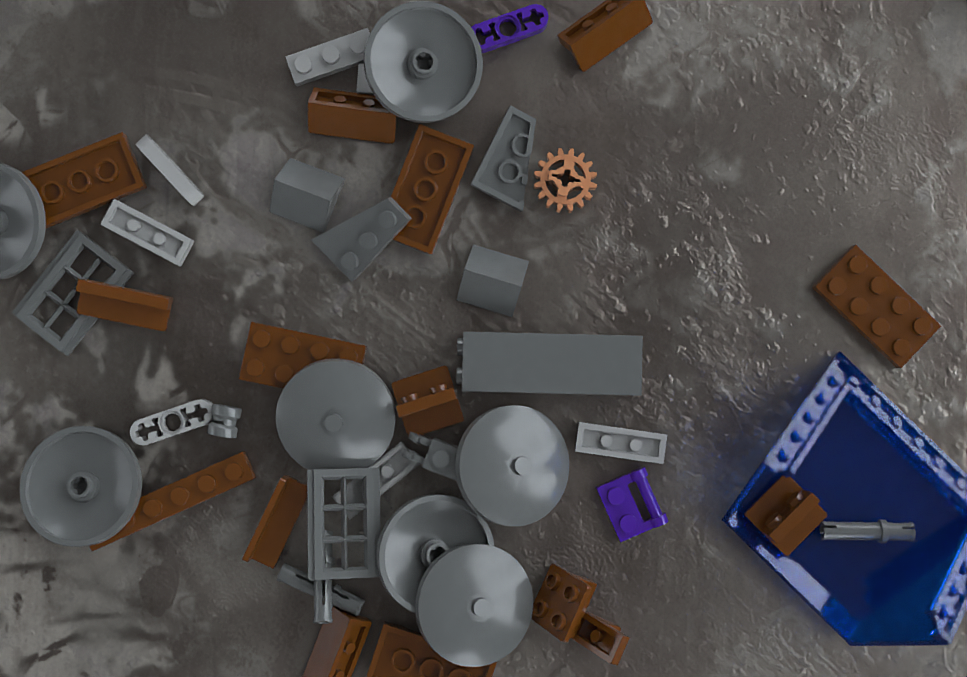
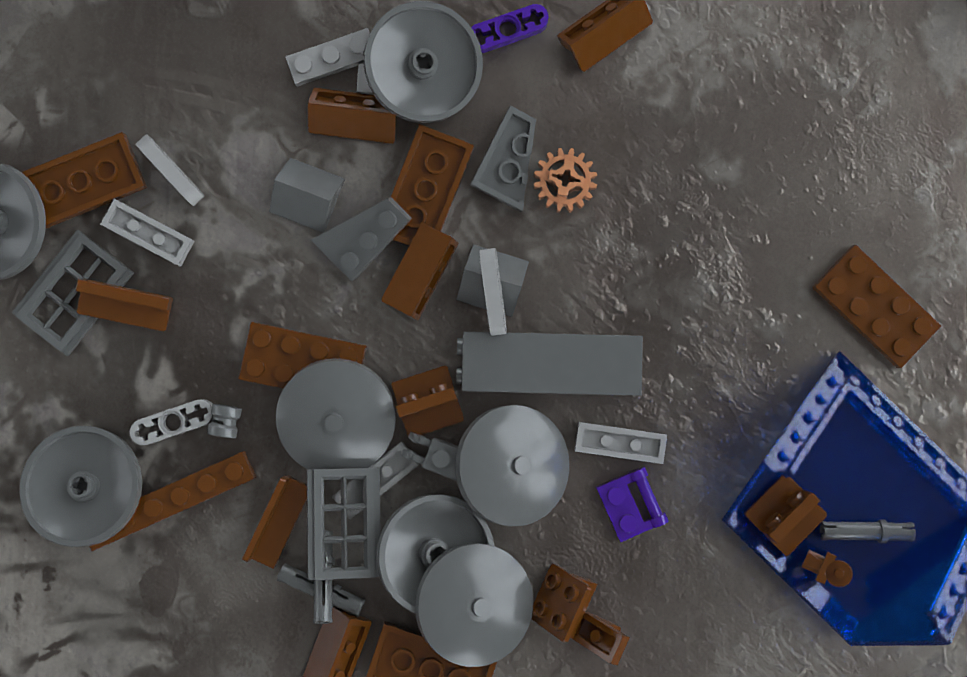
none -> reddish brown panel [381,223,459,321]
none -> light grey beam [480,248,507,336]
none -> reddish brown hips [802,550,853,587]

